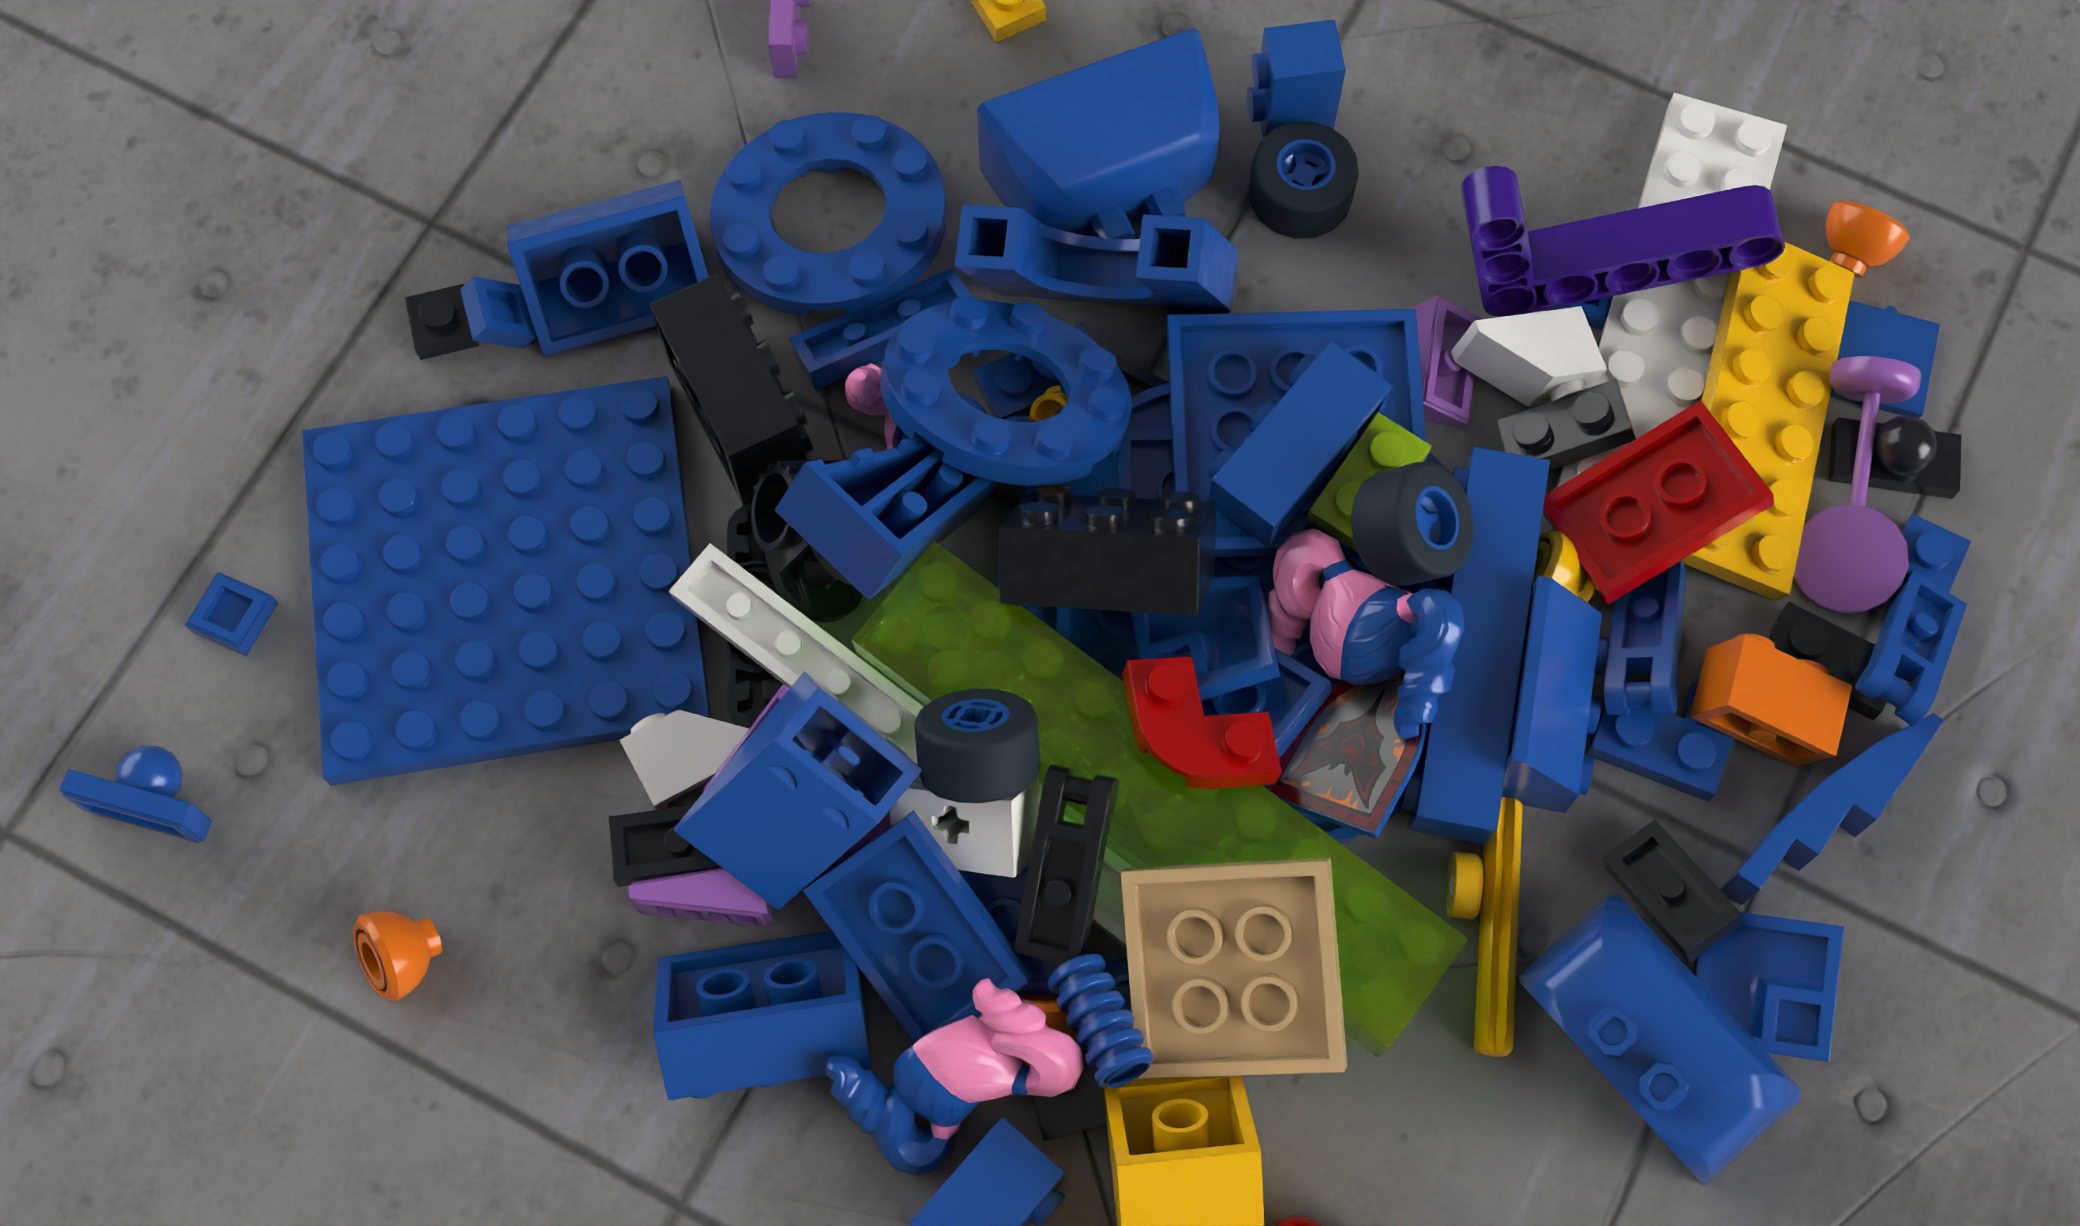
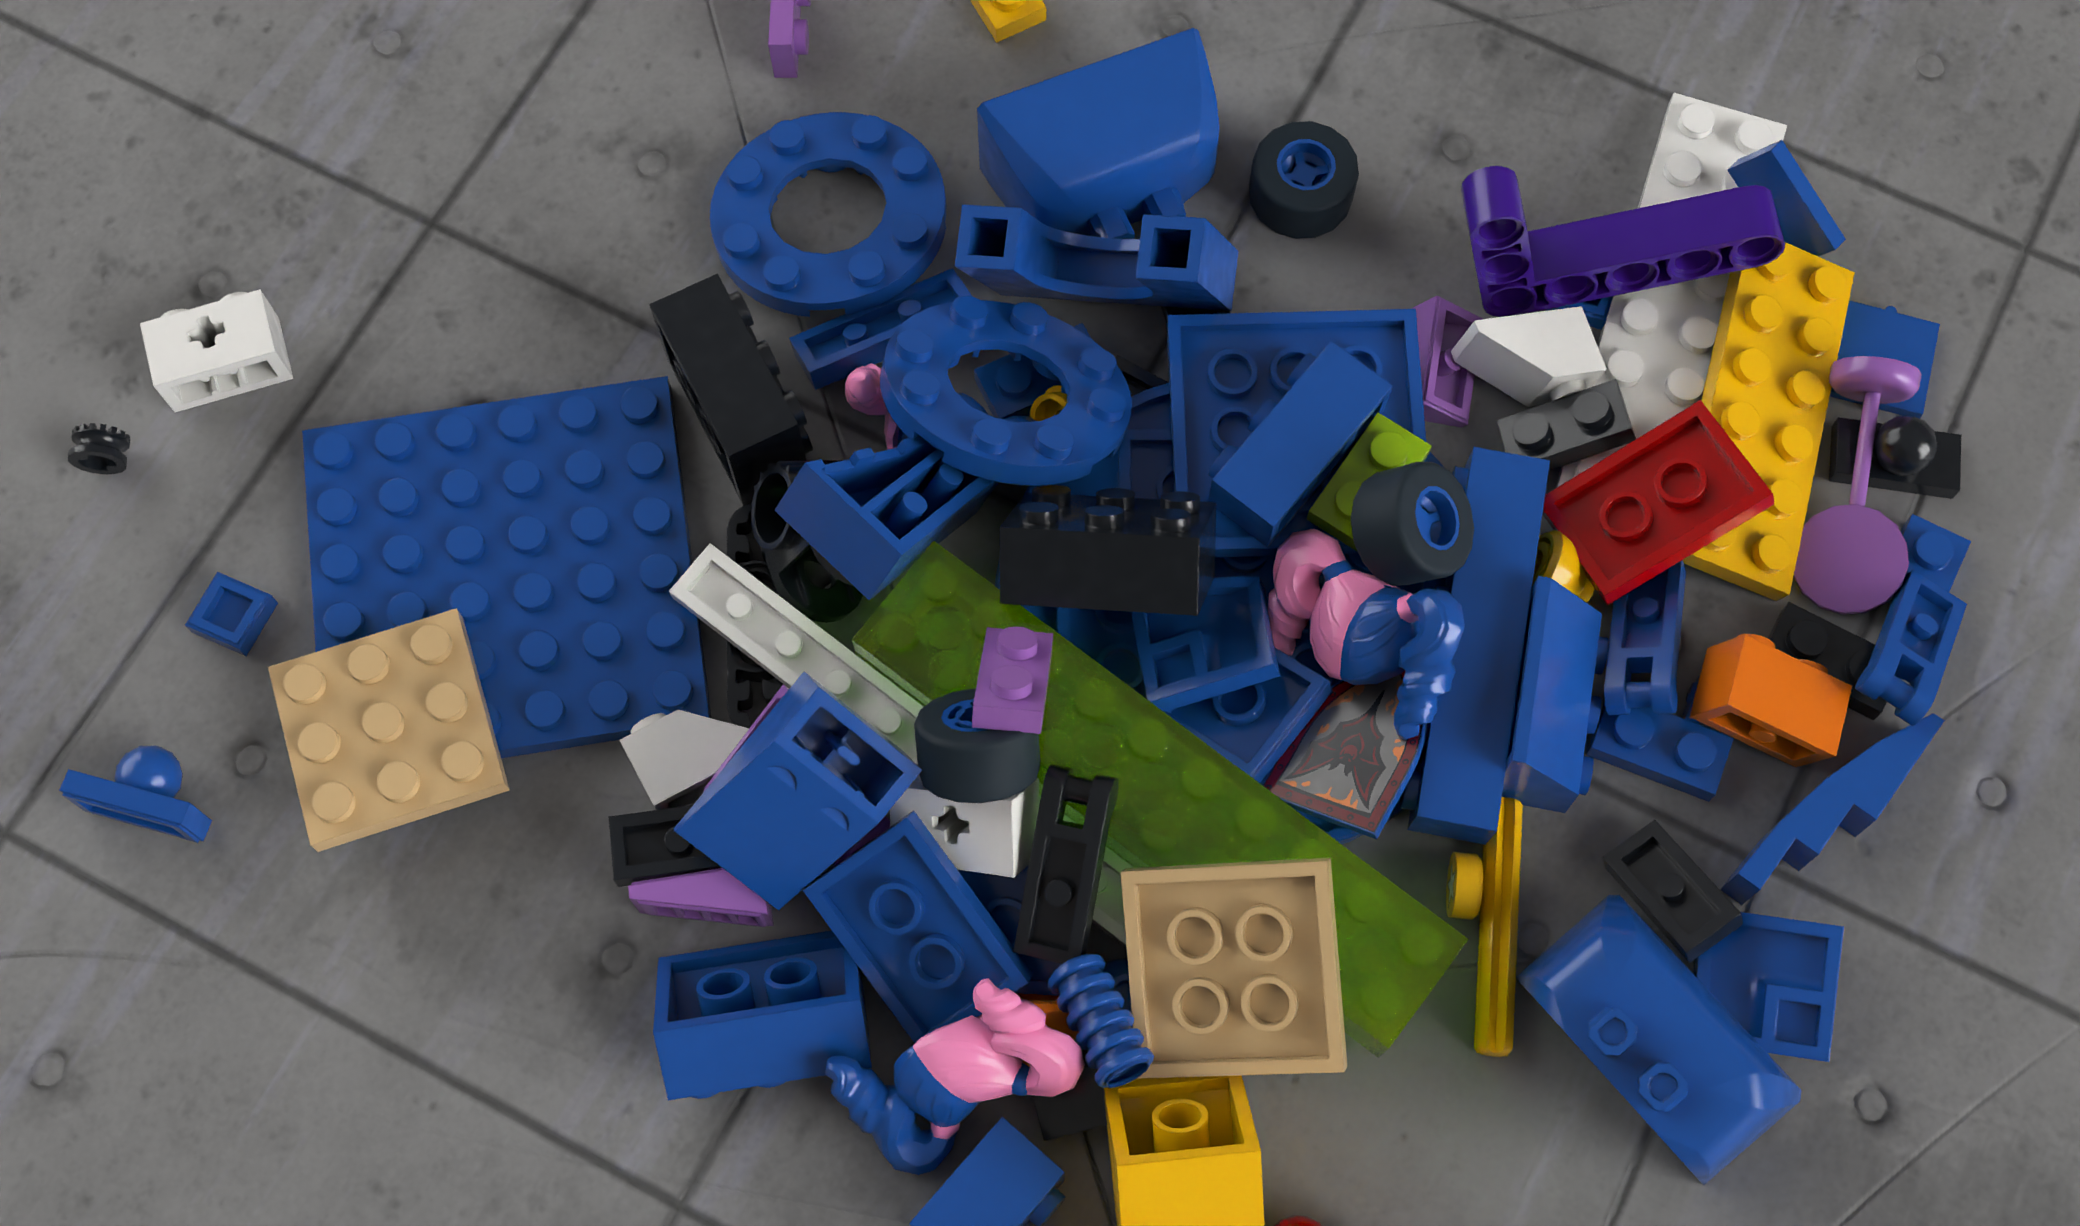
orange brick [353,911,442,1002] -> none
black plate [405,284,480,360] -> none
blue plate [460,276,537,349] -> none
blue slope [507,180,709,357] -> none
red plate [1122,657,1282,789] -> none
blue brick [1247,19,1346,139] -> none
orange brick [1825,200,1910,278] -> none
none -> black bush [68,423,130,474]
none -> white brick [140,289,293,412]
none -> tan plate [268,608,510,852]
none -> medium lavender plate [972,626,1053,734]
none -> blue tile [1727,140,1846,256]

